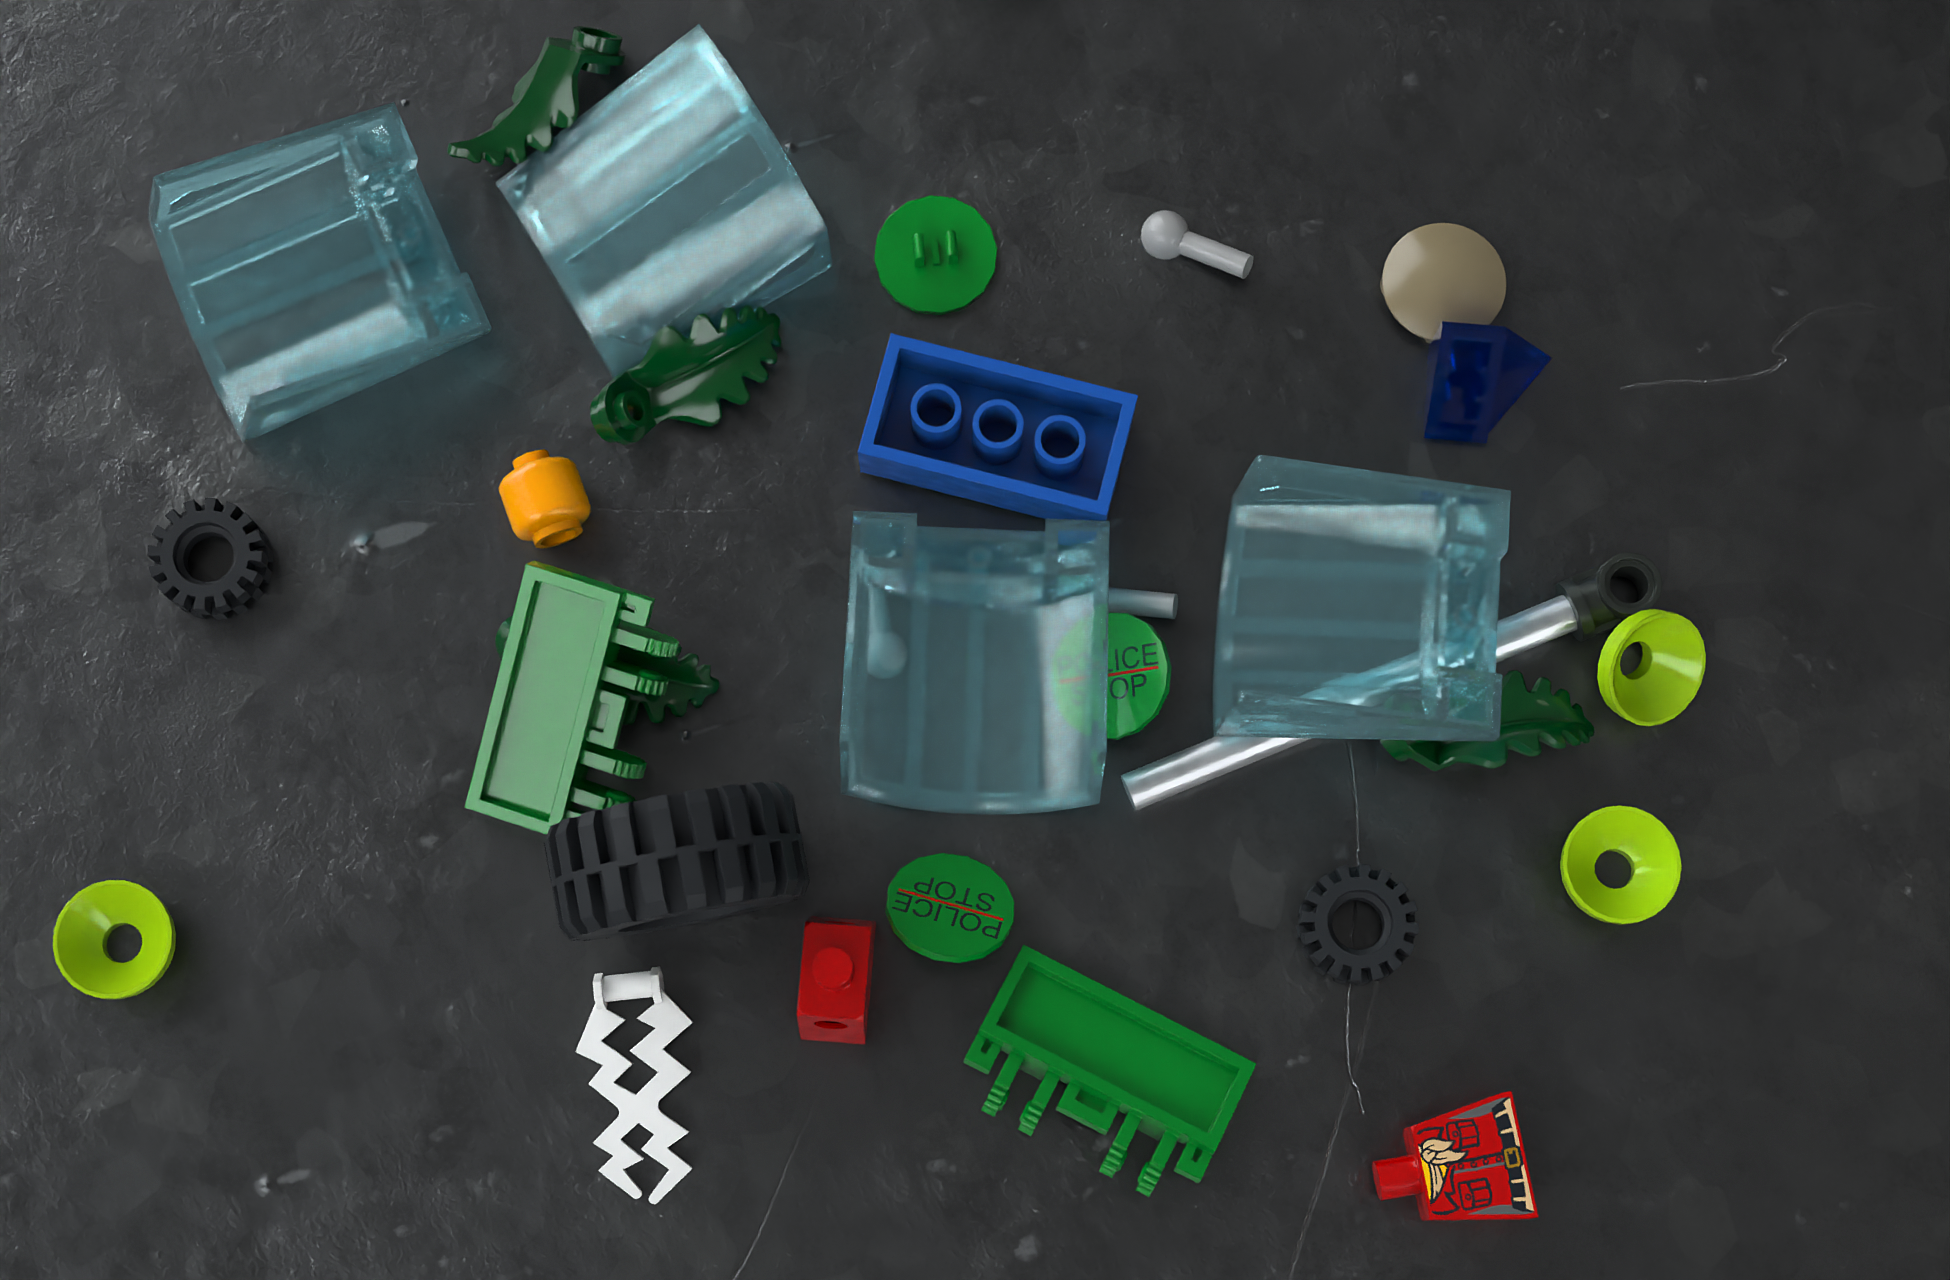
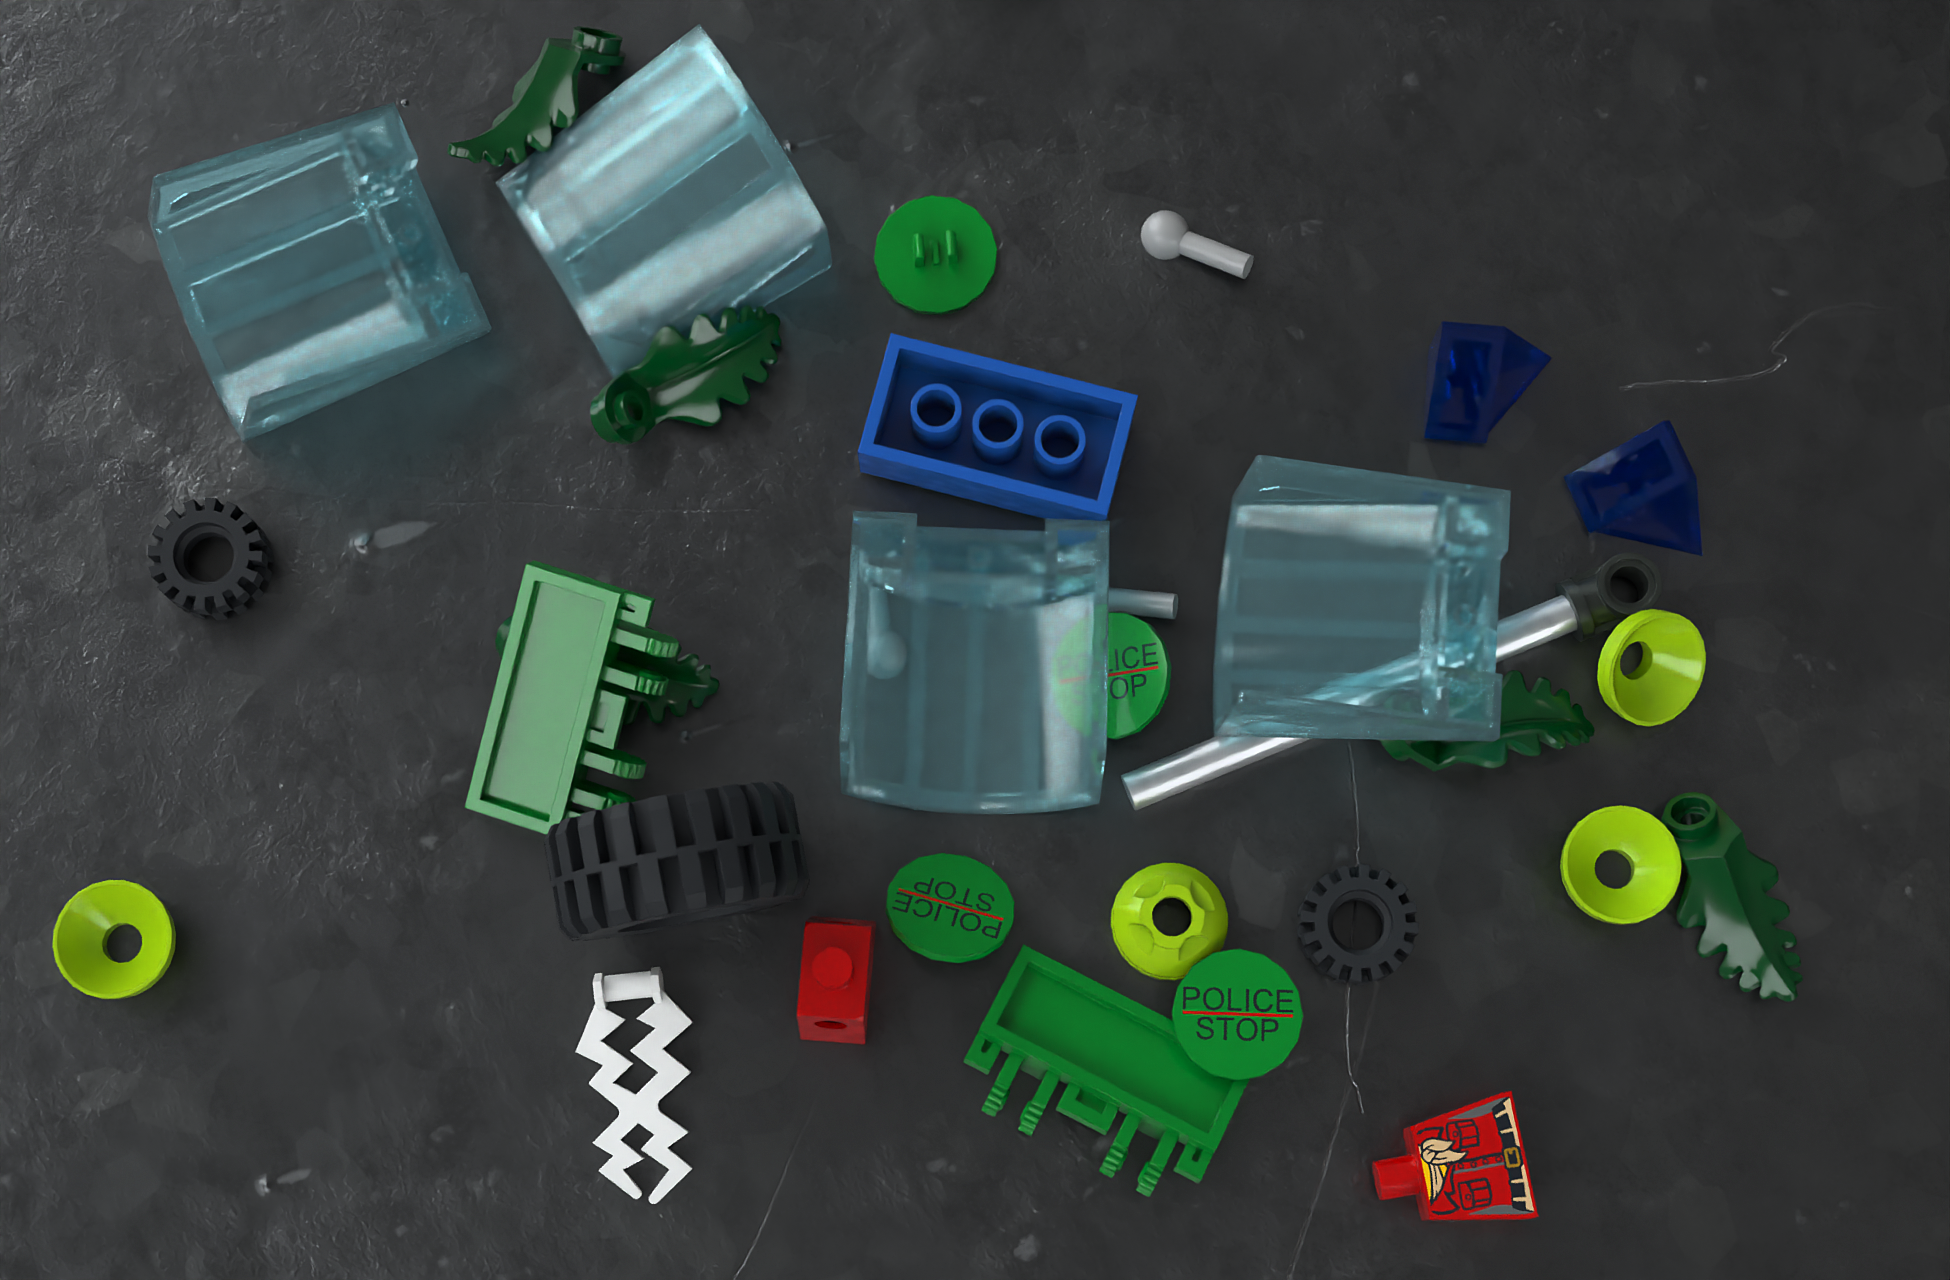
light orange head [499,449,591,548] -> none
dark tan dish [1380,223,1507,347] -> none
none -> lime piece [1111,862,1228,981]
none -> green piece [1171,949,1303,1081]
none -> clear blue slope [1564,420,1703,556]
none -> dark green plant [1660,792,1803,1002]

